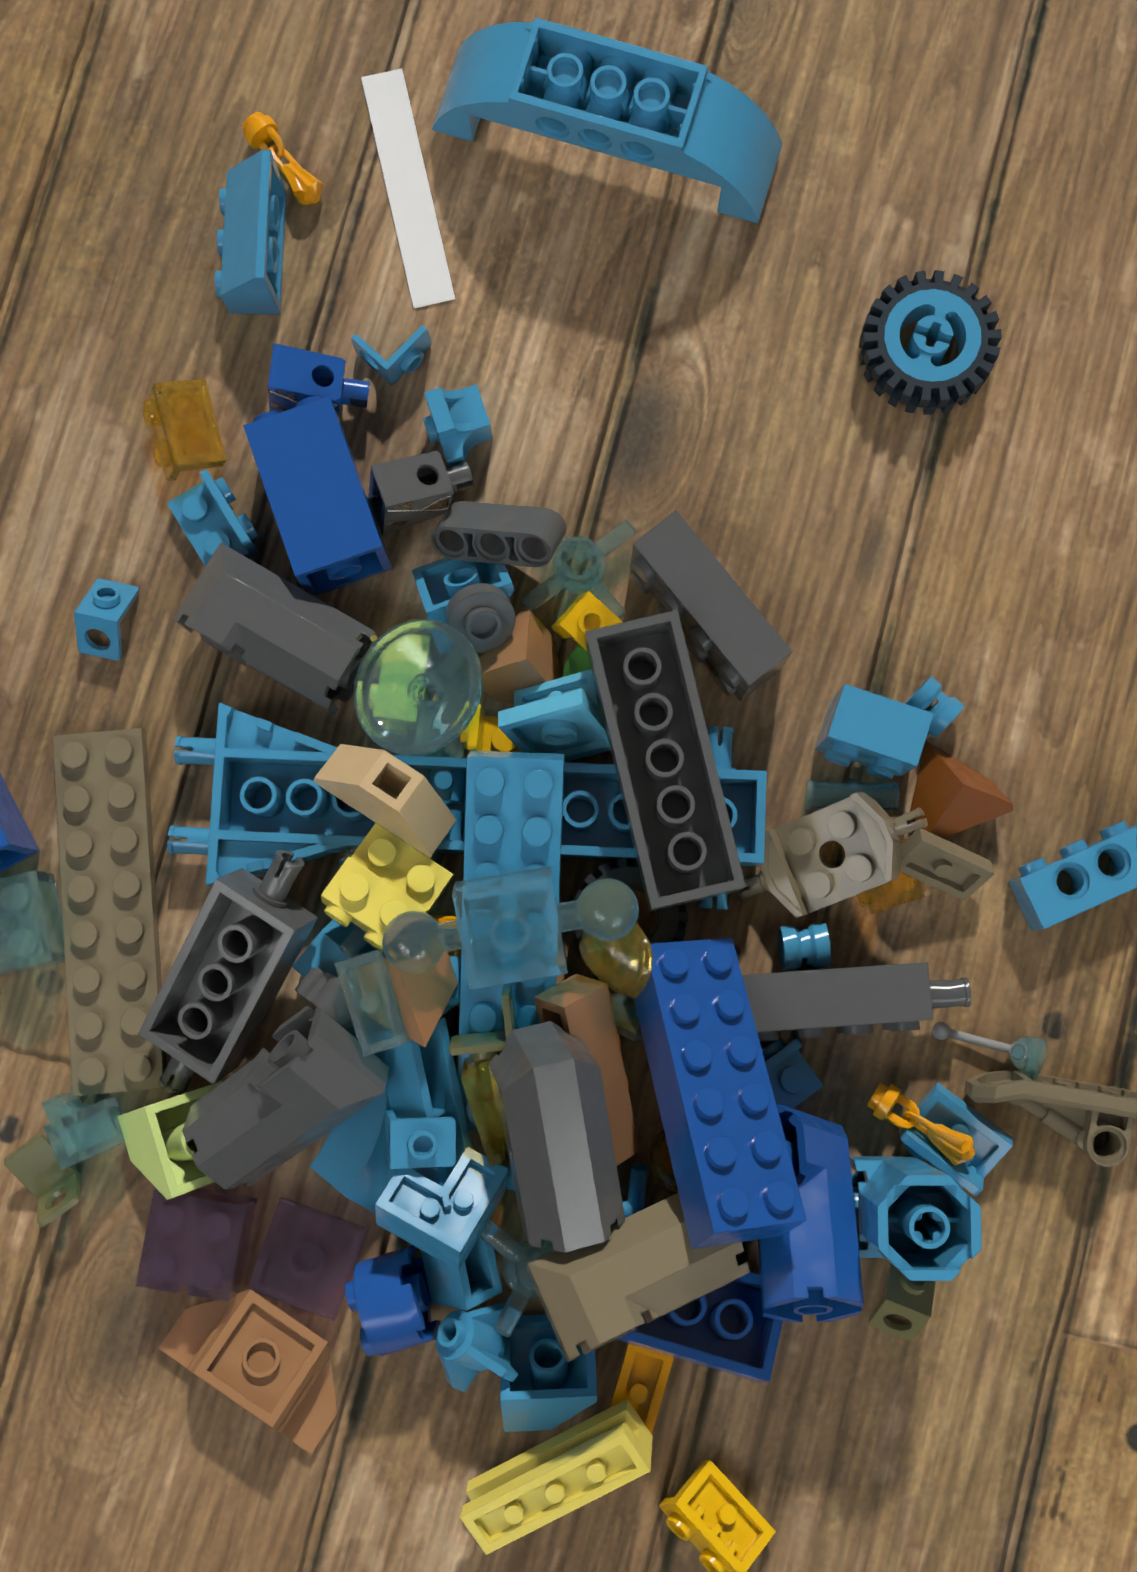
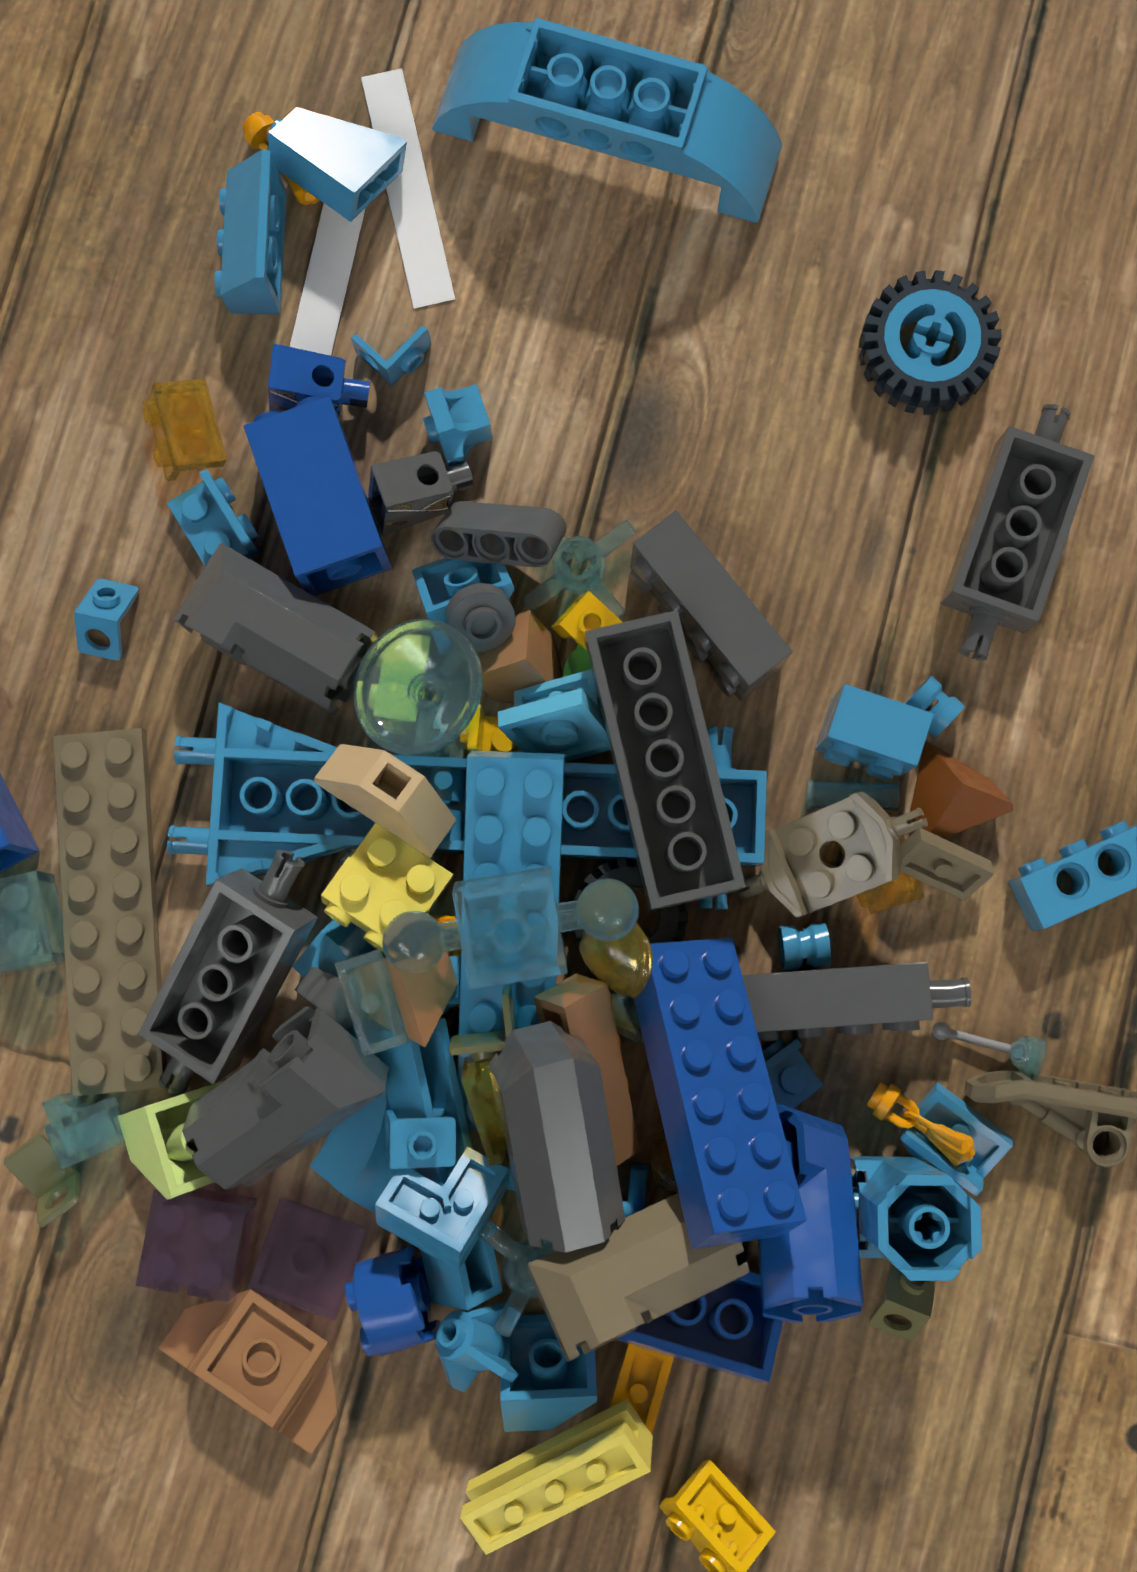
none -> slope [267,107,407,222]
none -> white sticker [290,203,366,356]
none -> dark grey brick [940,404,1095,661]

